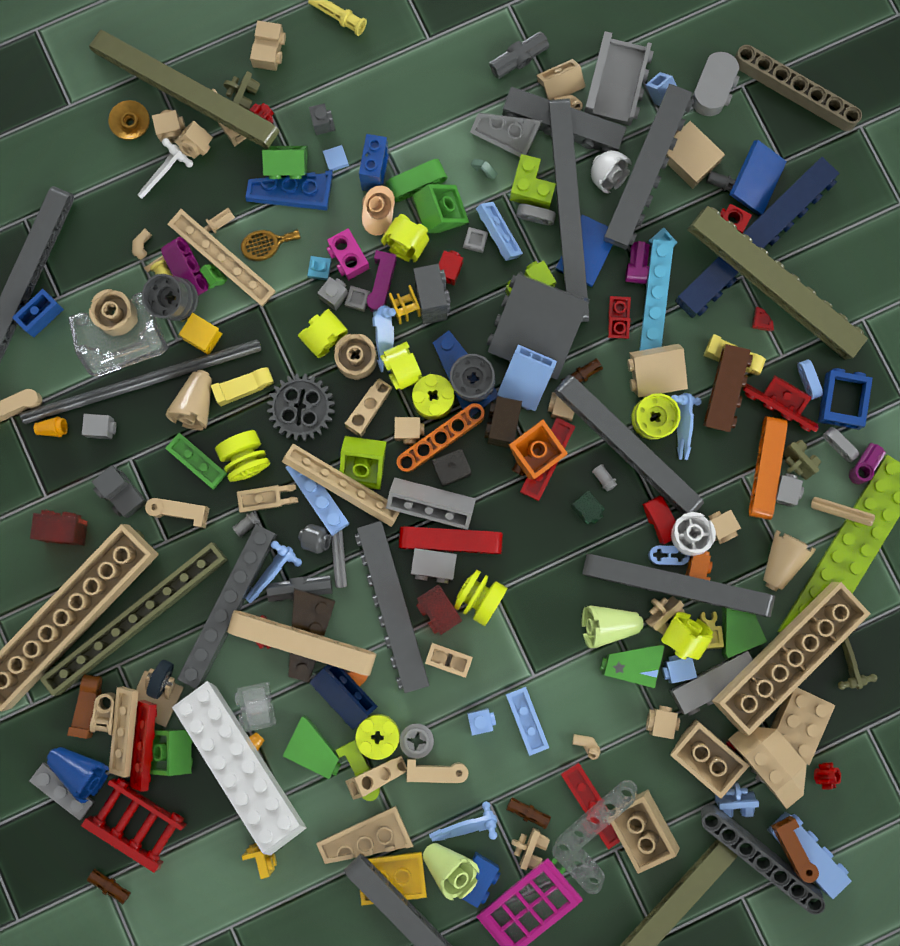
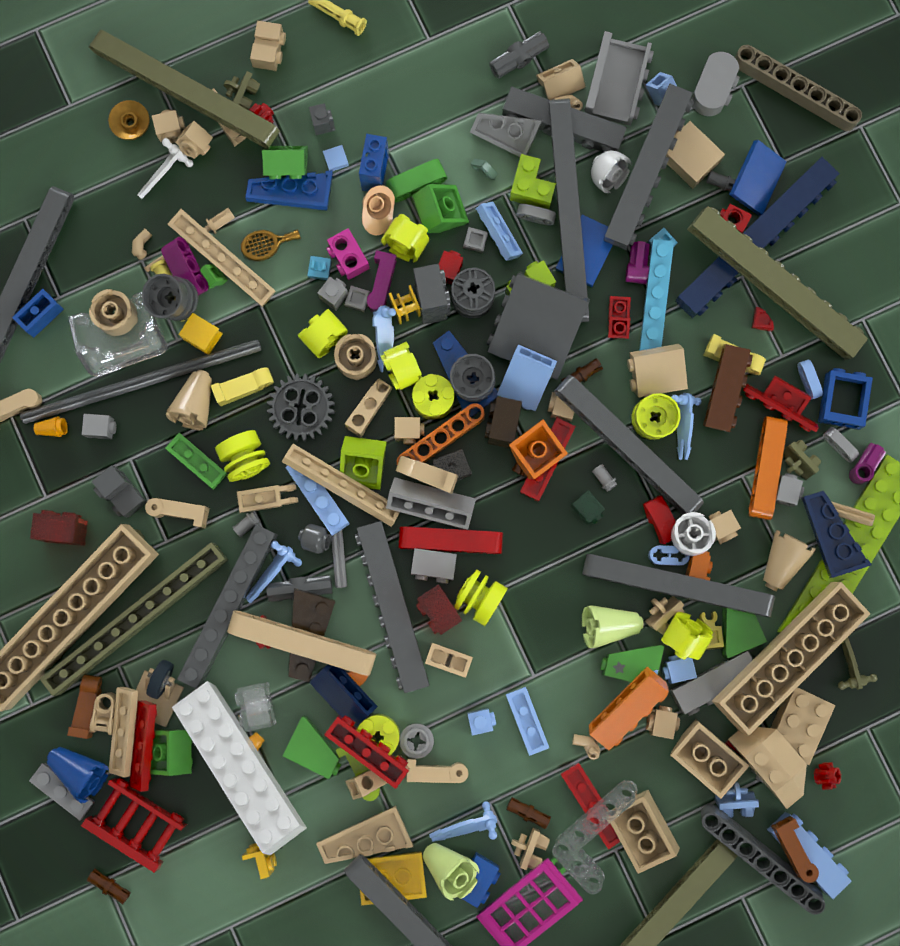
none -> red brick [324,715,410,789]
none -> tan leg [395,456,458,494]
none -> dark grey wheel [451,268,495,319]
none -> orange brick [589,667,669,750]
none -> dark blue wing [802,490,872,579]

